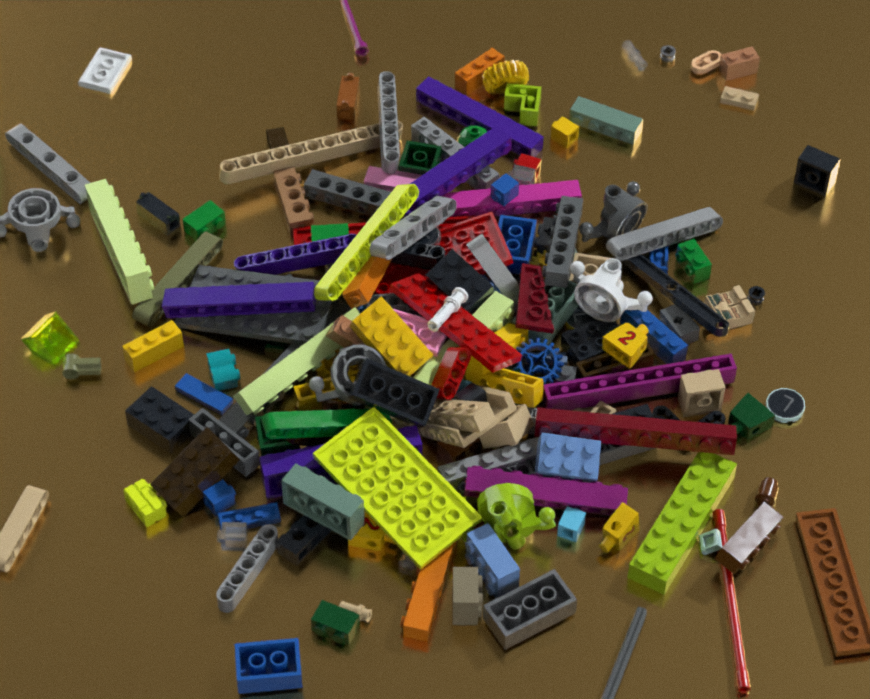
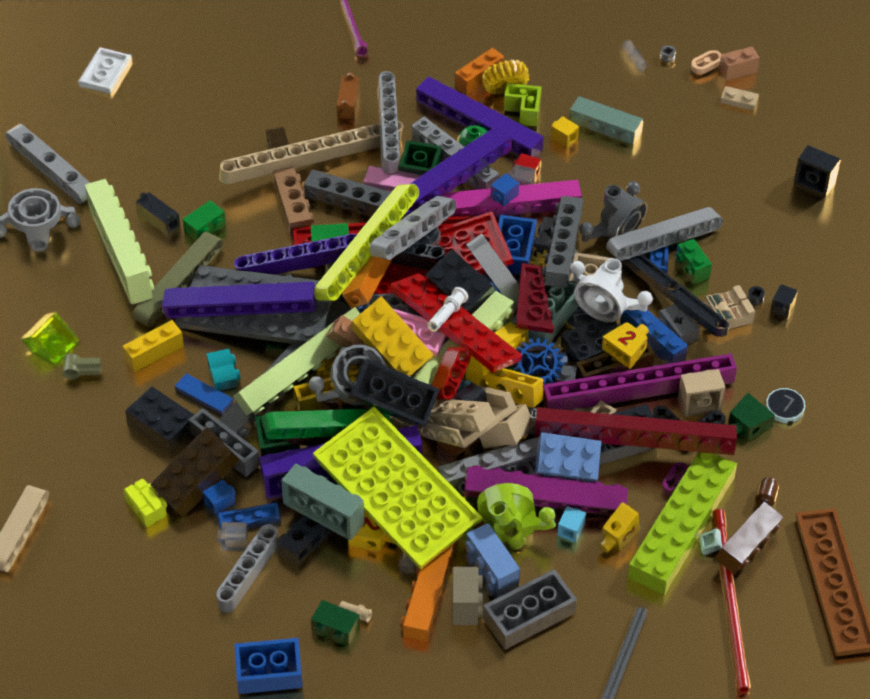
none -> magenta beam [662,462,689,497]
none -> black brick [770,284,798,318]

